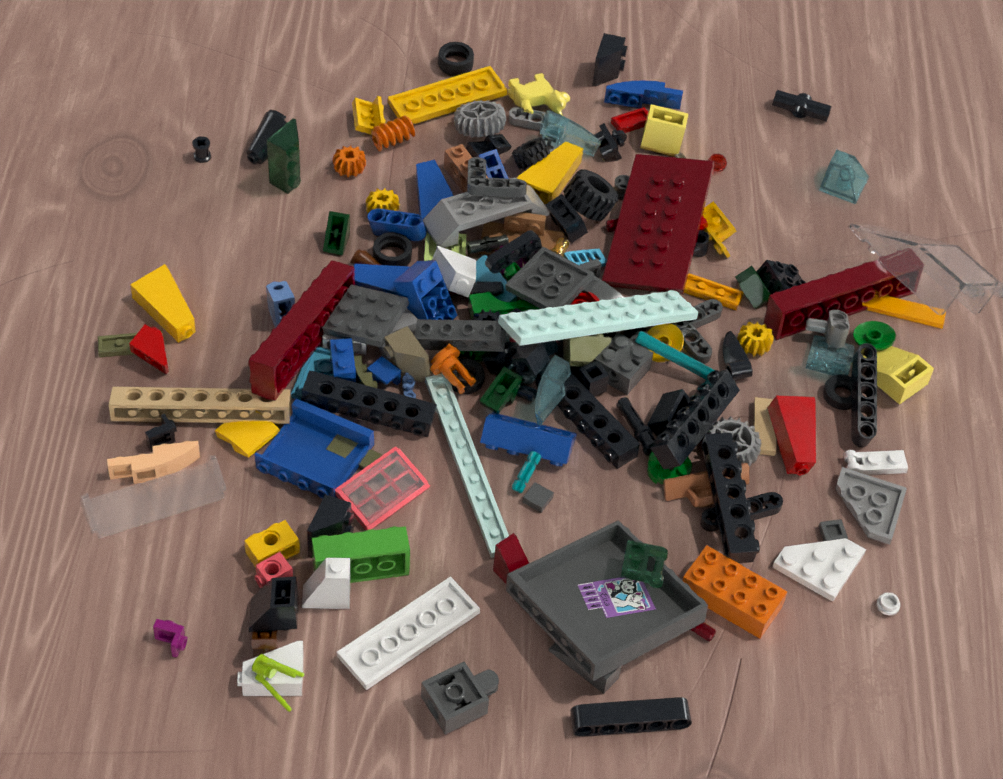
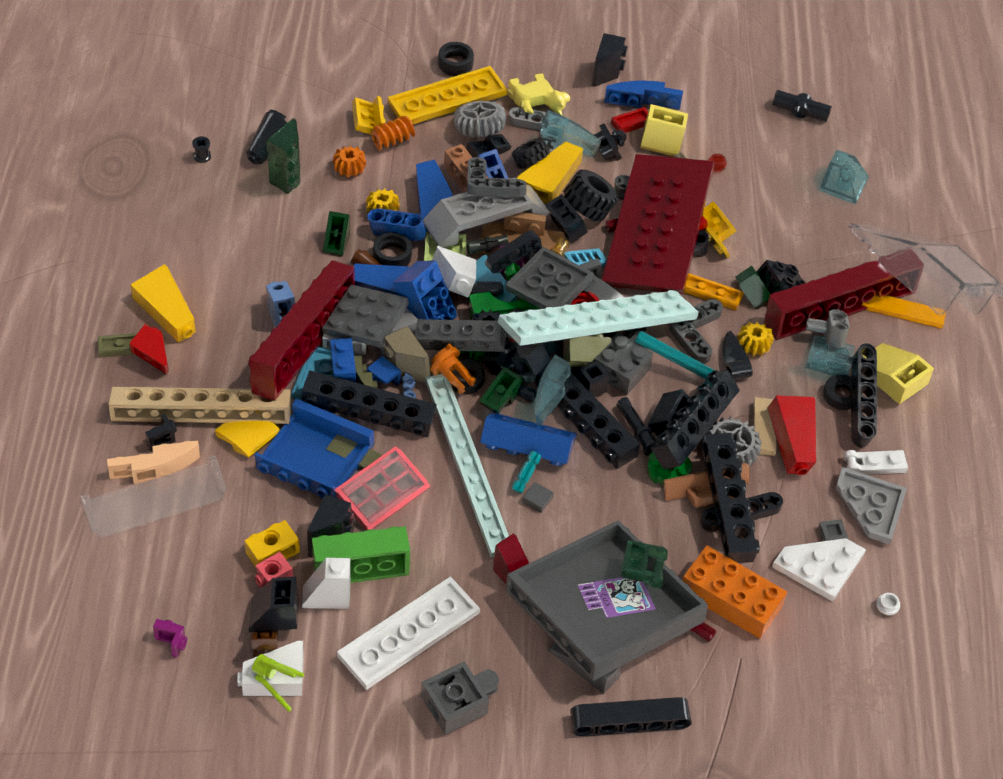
yellow dish [647,323,684,362] -> none
green dish [853,321,896,350] -> none

